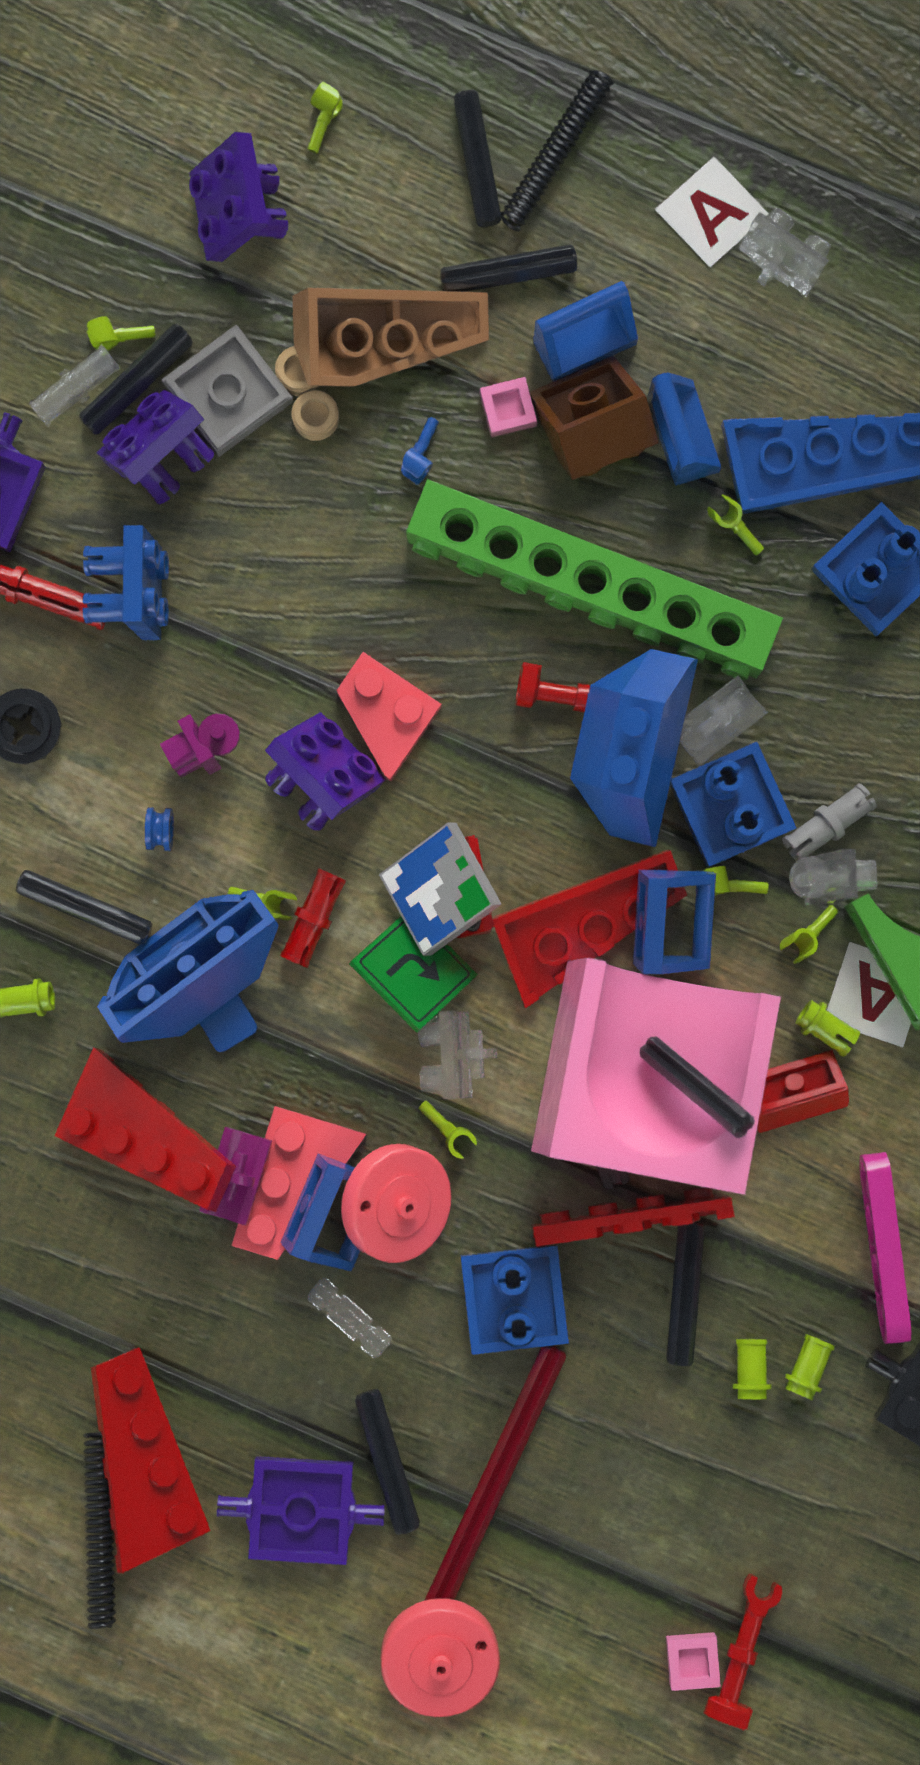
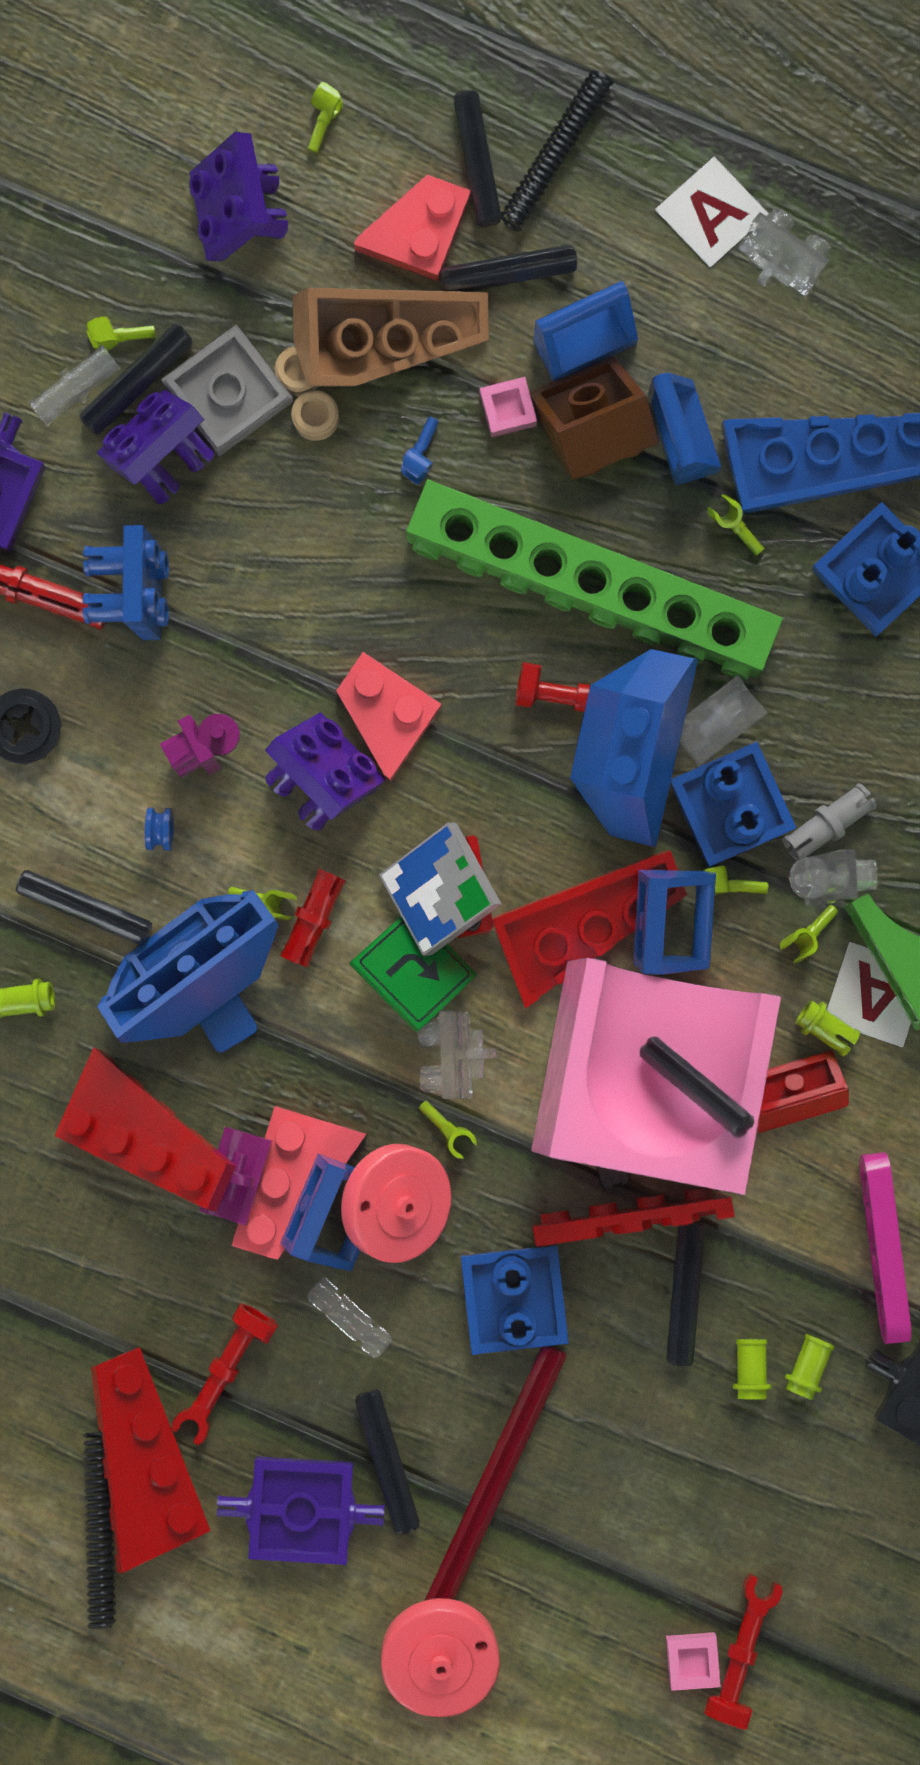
none -> red piece [171,1303,278,1445]
none -> coral wing [354,174,471,281]

